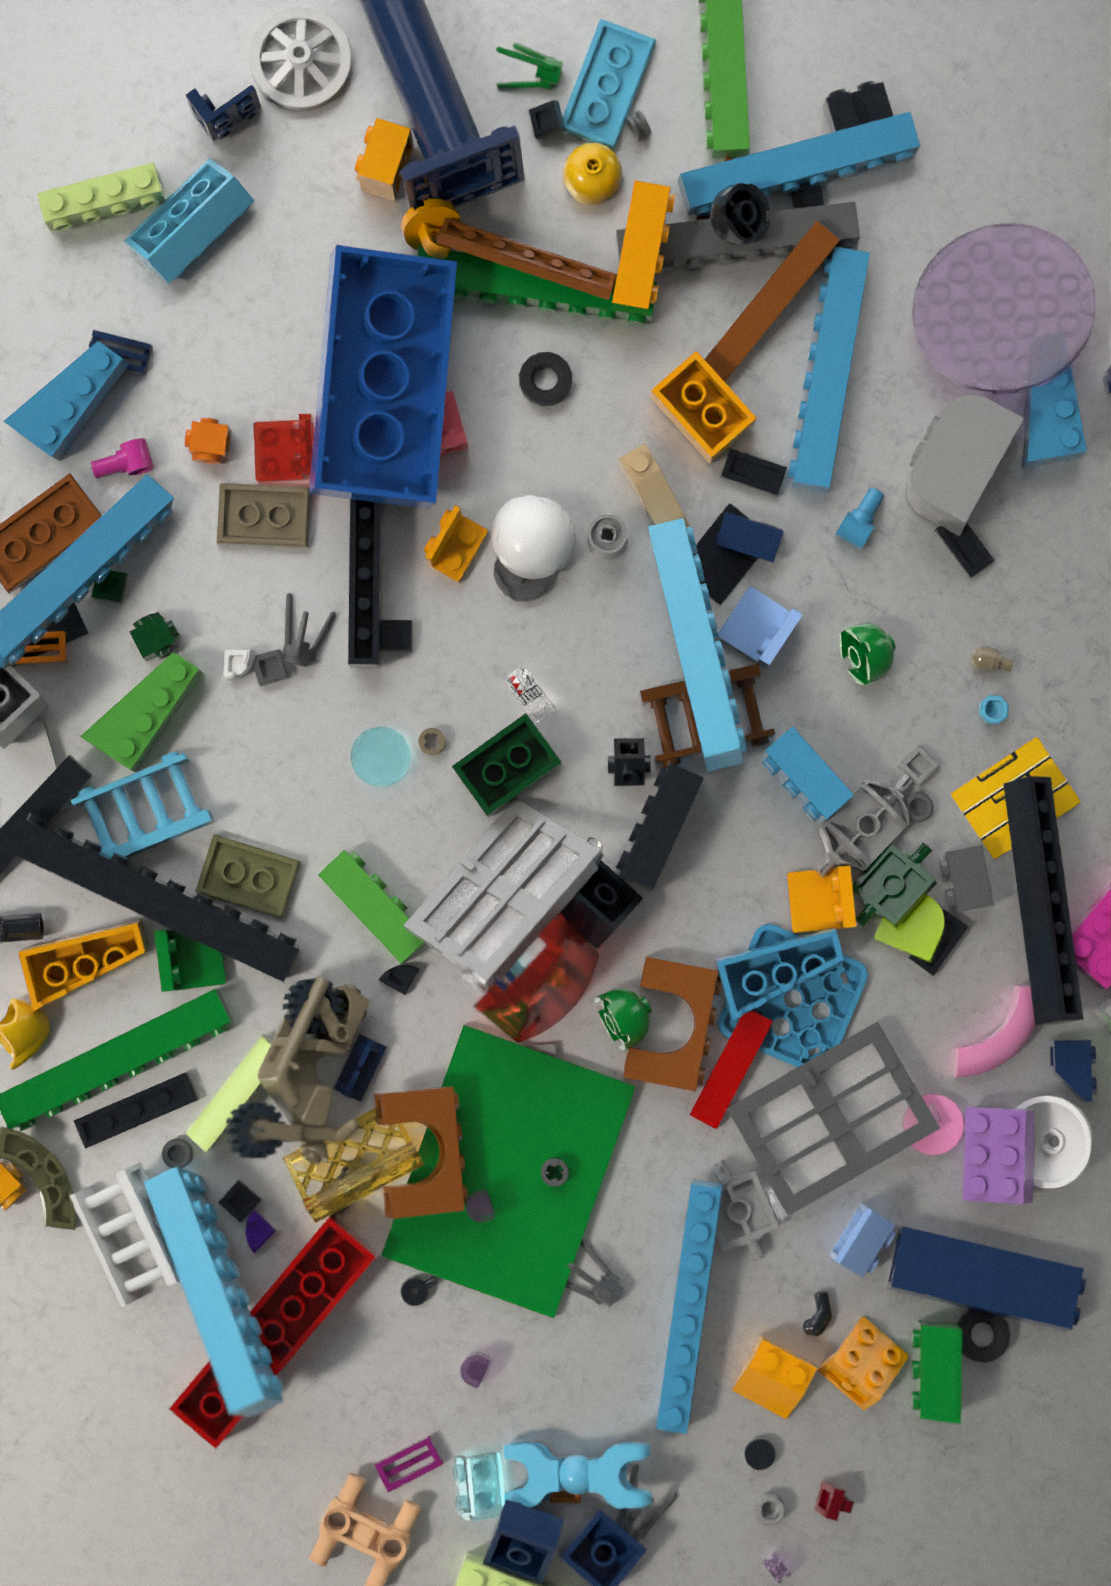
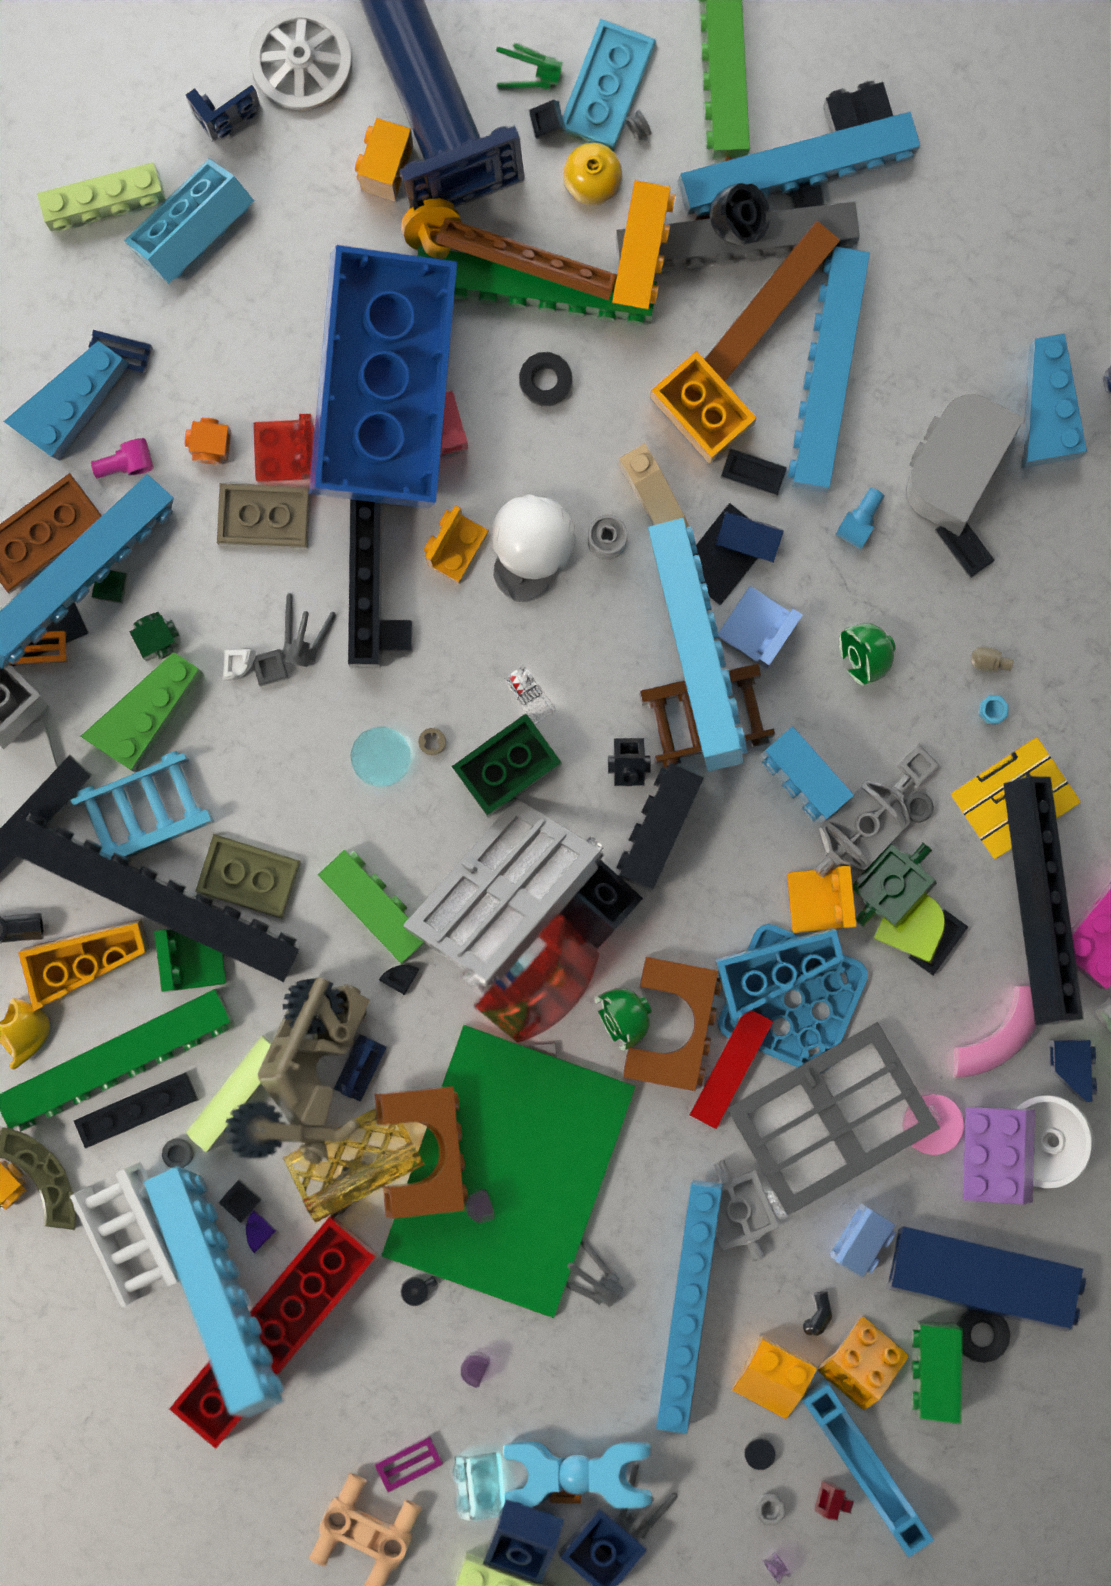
dark grey bush [541,1158,568,1186] -> none
clear purple tile [912,223,1096,394] -> none
dark grey brick [939,845,994,913] -> none
none -> dark azure arch [801,1380,934,1558]

